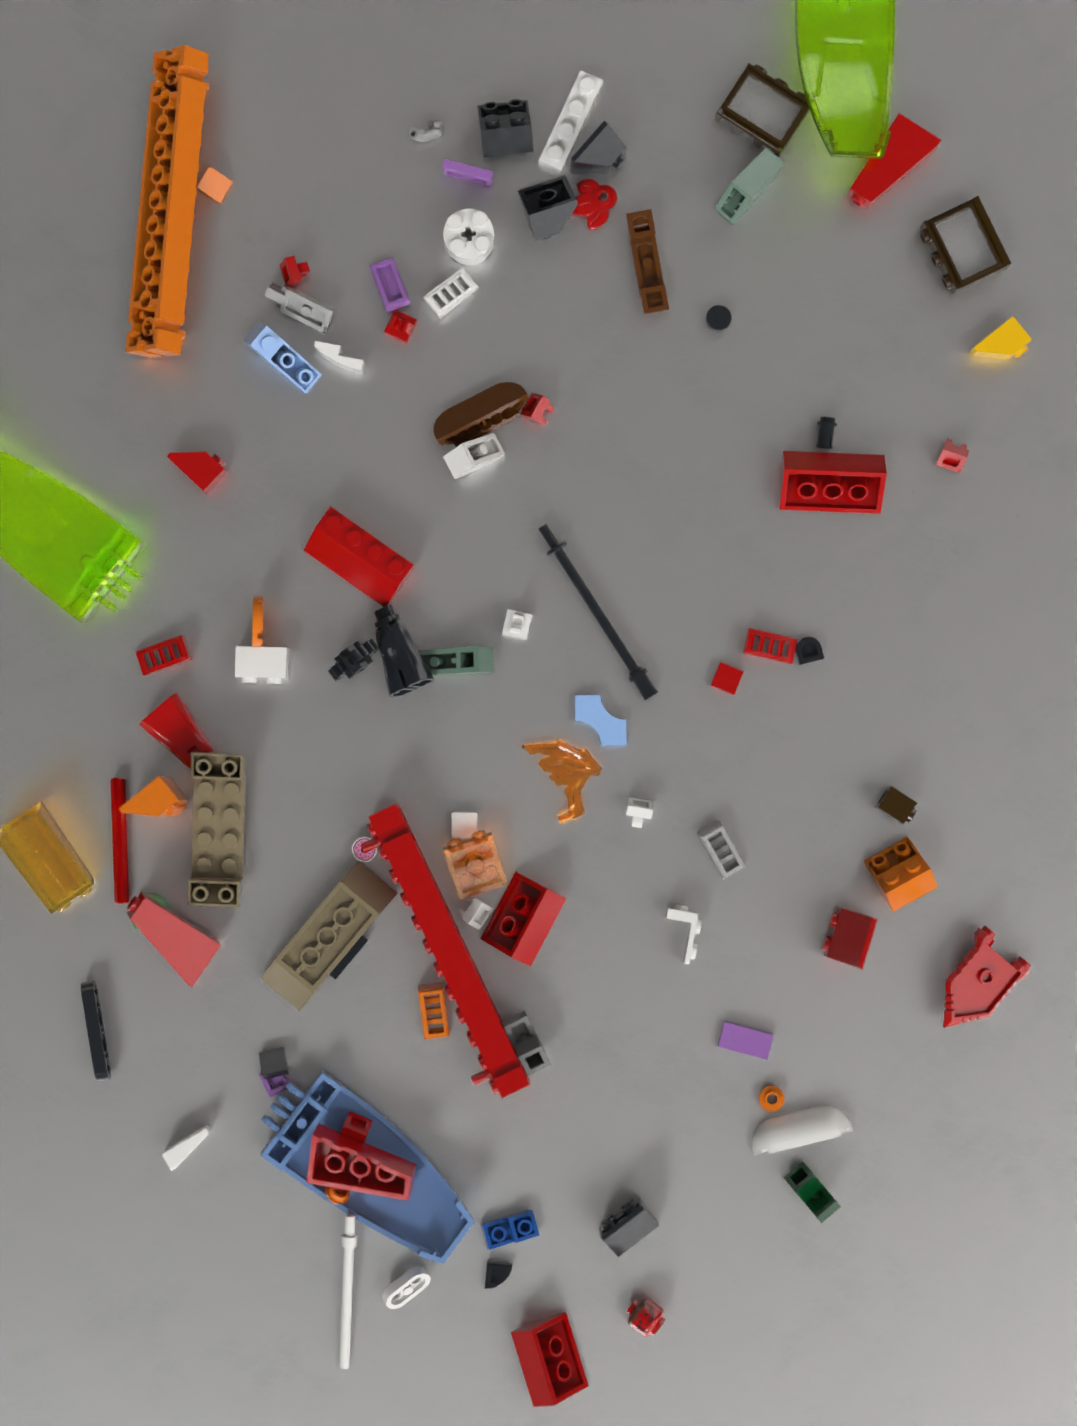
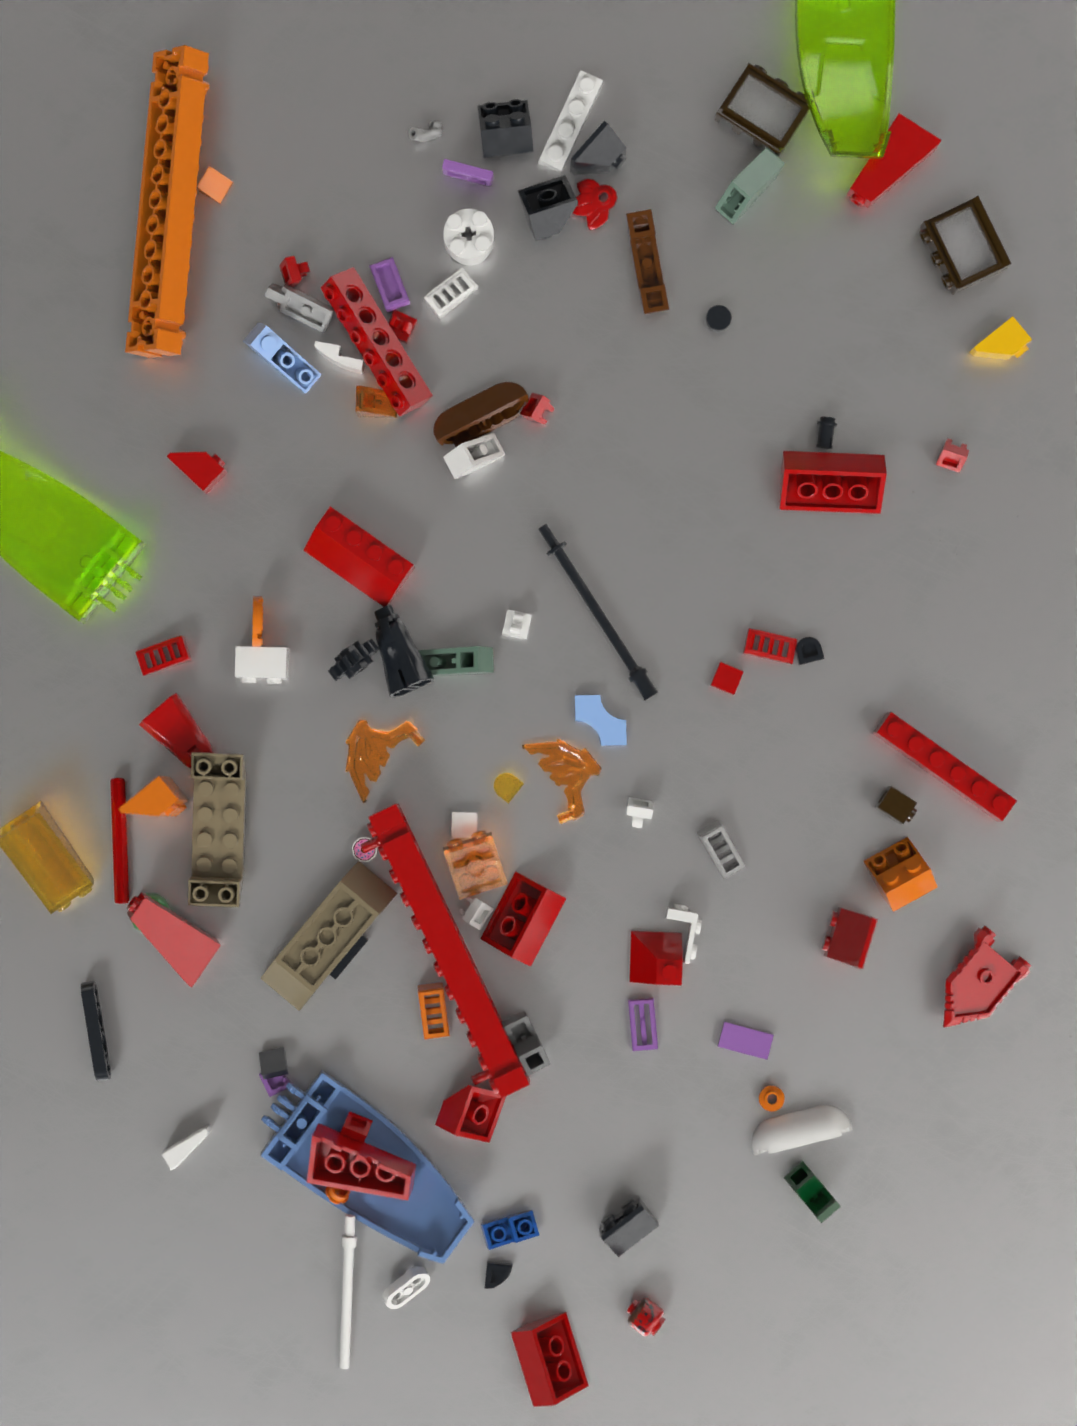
none -> red brick [321,267,433,417]
none -> clear orange animal [346,720,425,803]
none -> clear orange slope [355,385,397,418]
none -> red slope [435,1085,506,1143]
none -> clear yellow tile [494,773,524,804]
none -> medium lavender tile [628,997,658,1051]
none -> red slope [629,931,683,986]
none -> red brick [873,712,1017,821]

